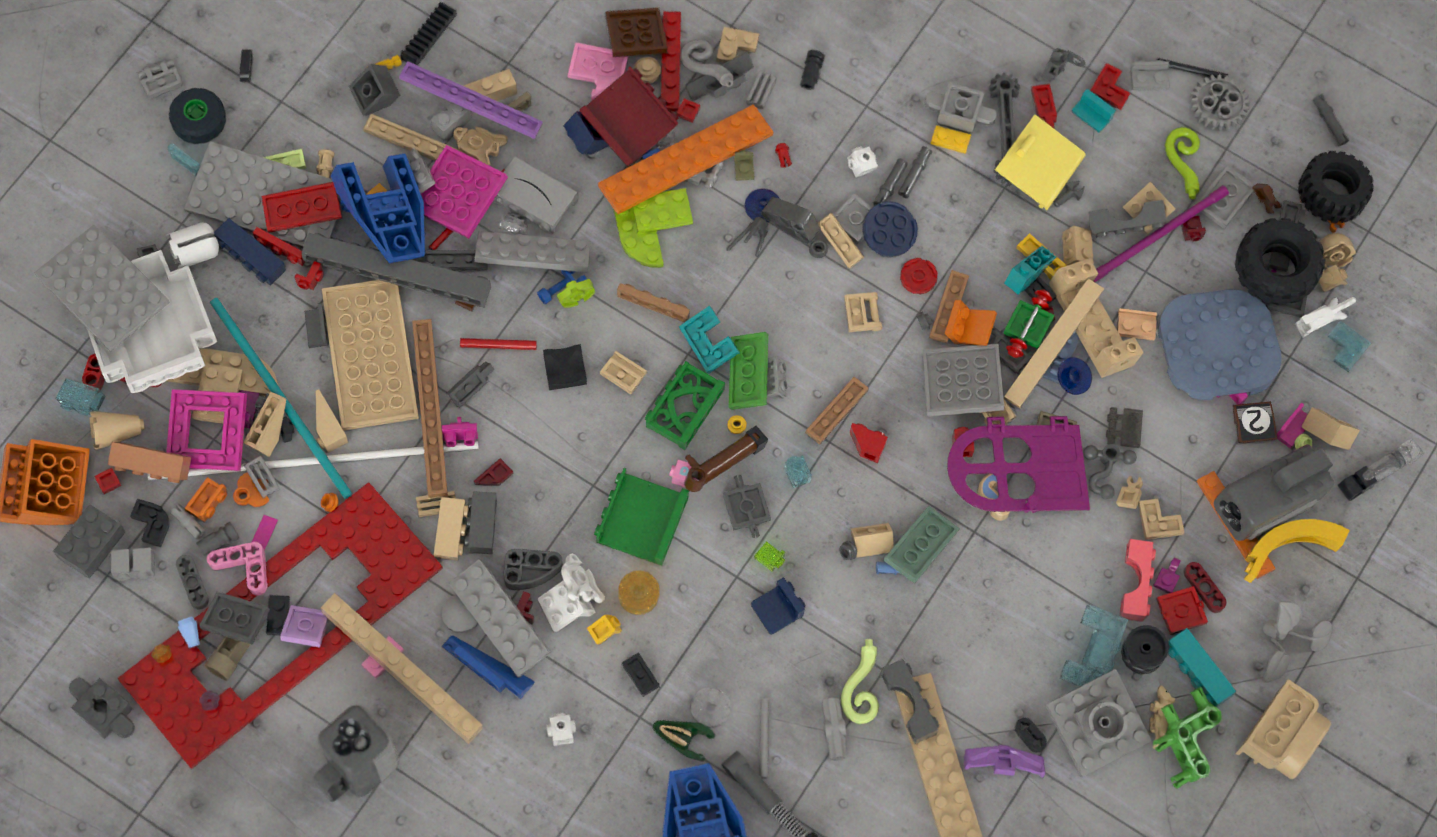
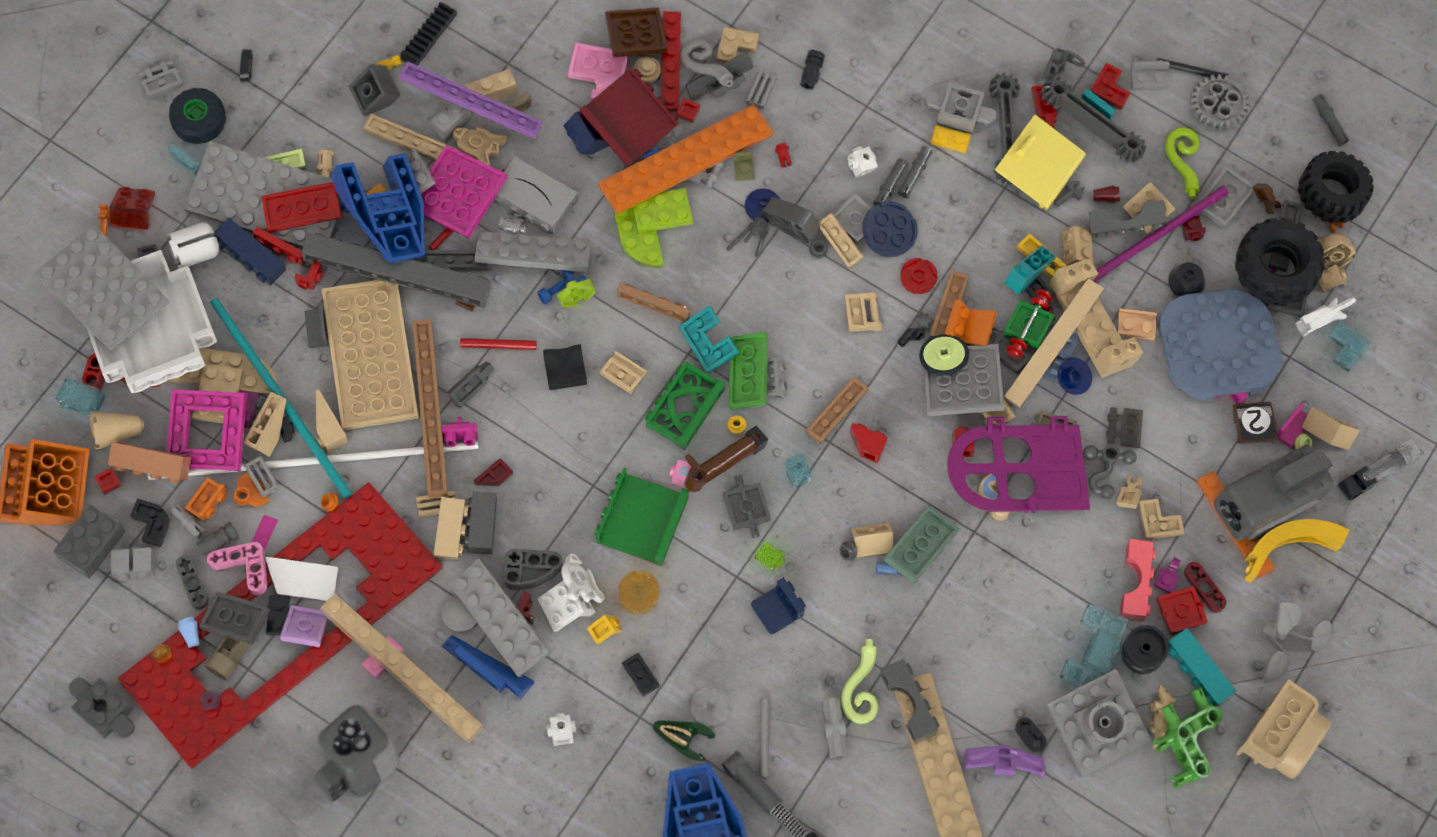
none -> orange bar [98,204,112,237]
none -> clear red bracket [109,187,155,230]
none -> white sticker [265,557,338,601]
none -> black arm [897,328,925,347]
none -> yellowish green wheel [919,334,969,375]
none -> dark grey arm [1040,77,1147,163]
none -> dark red cone [1093,185,1120,203]
none -> black cone [1168,262,1205,296]

